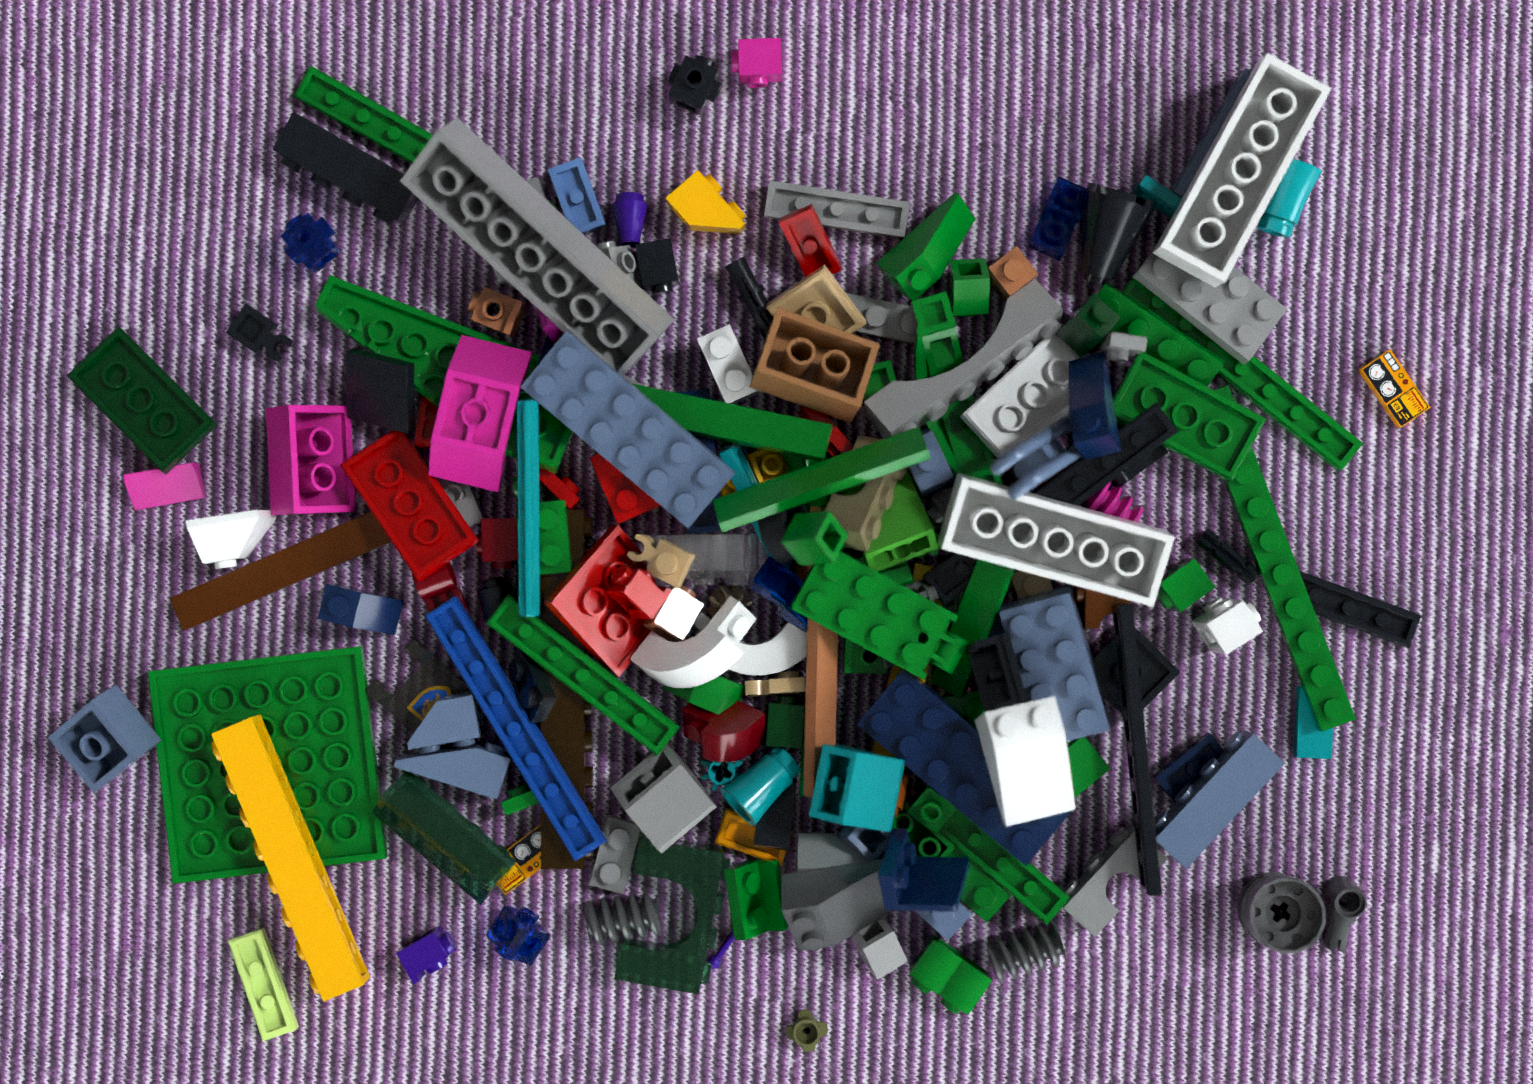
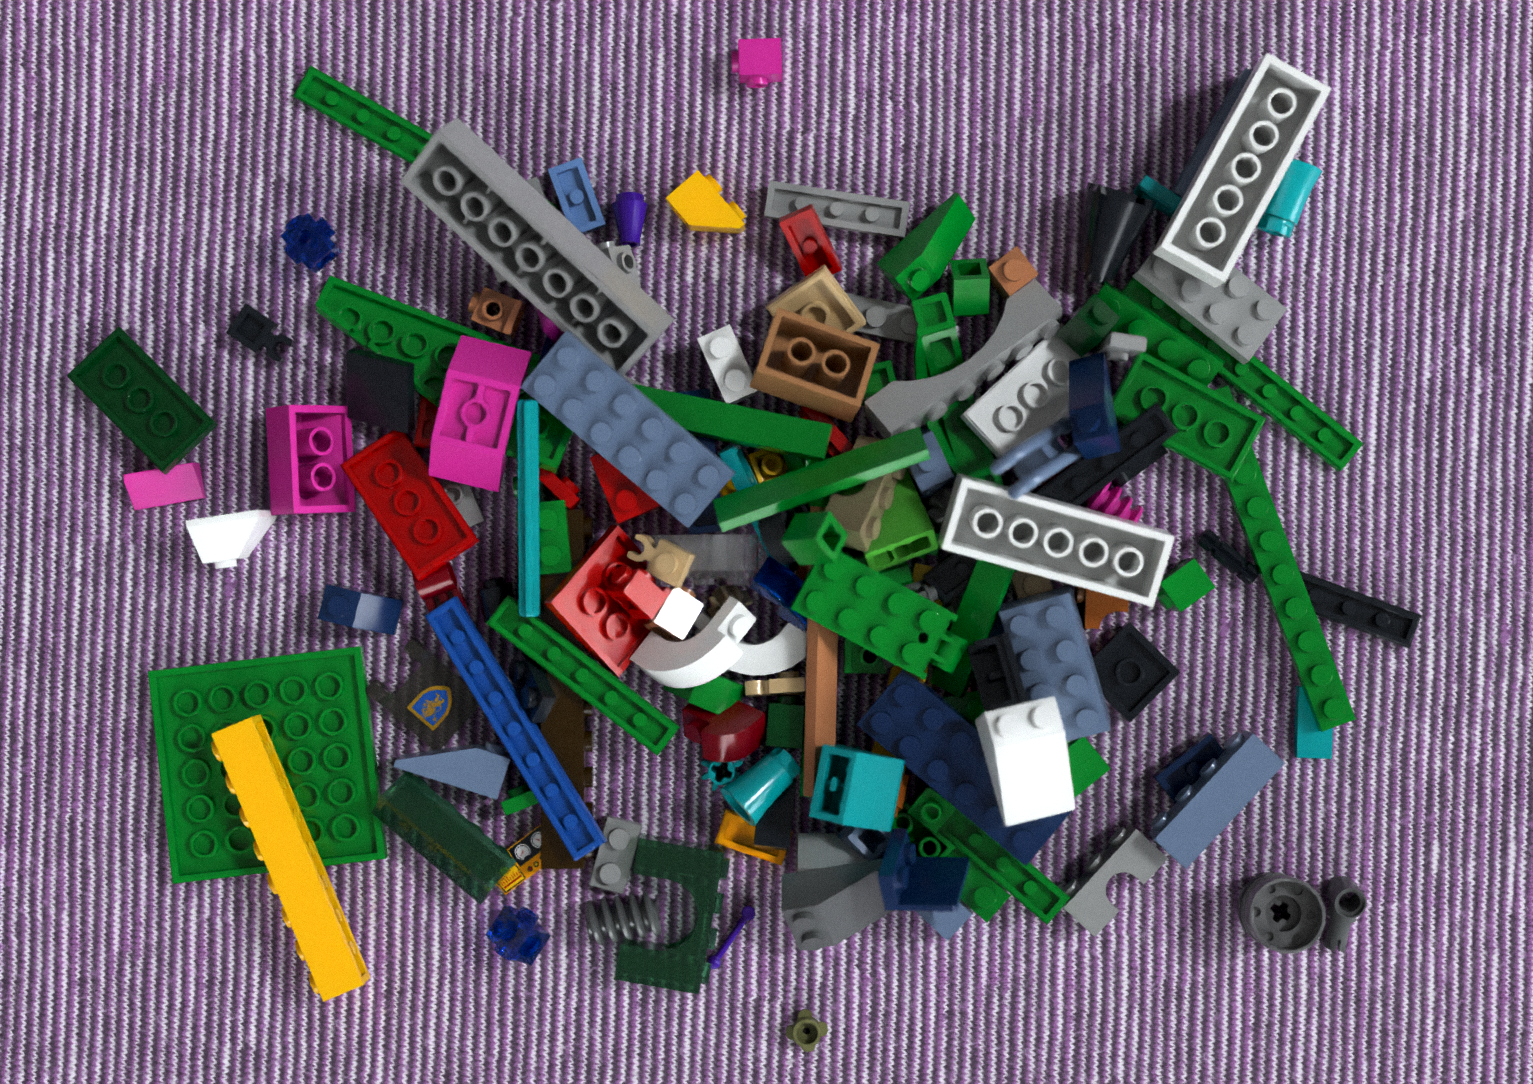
sand blue brick [48,685,162,793] -> none
reddish brown tile [169,512,392,631] -> none
yellowish green tile [228,927,299,1041] -> none
black brick [272,112,419,225] -> none
dark purple brick [396,925,457,984] -> none
sand blue slope [407,691,483,754] -> none
dark red brick [476,518,518,569] -> none
light grey slope [610,744,717,853] -> none
black brick [635,238,680,295] -> none
black brick [668,55,723,117] -> none
green bracket [724,859,789,941] -> none
black pin [725,257,773,340] -> none
light grey brick [851,917,908,980] -> none
green brick [909,934,993,1015] -> none
dark grey piece [986,920,1066,984] -> none
clear blue slope [1027,176,1086,261] -> none
black tile [1112,603,1162,896] -> none
white brick [1191,597,1263,655] -> none
tile [1358,349,1431,428] -> none

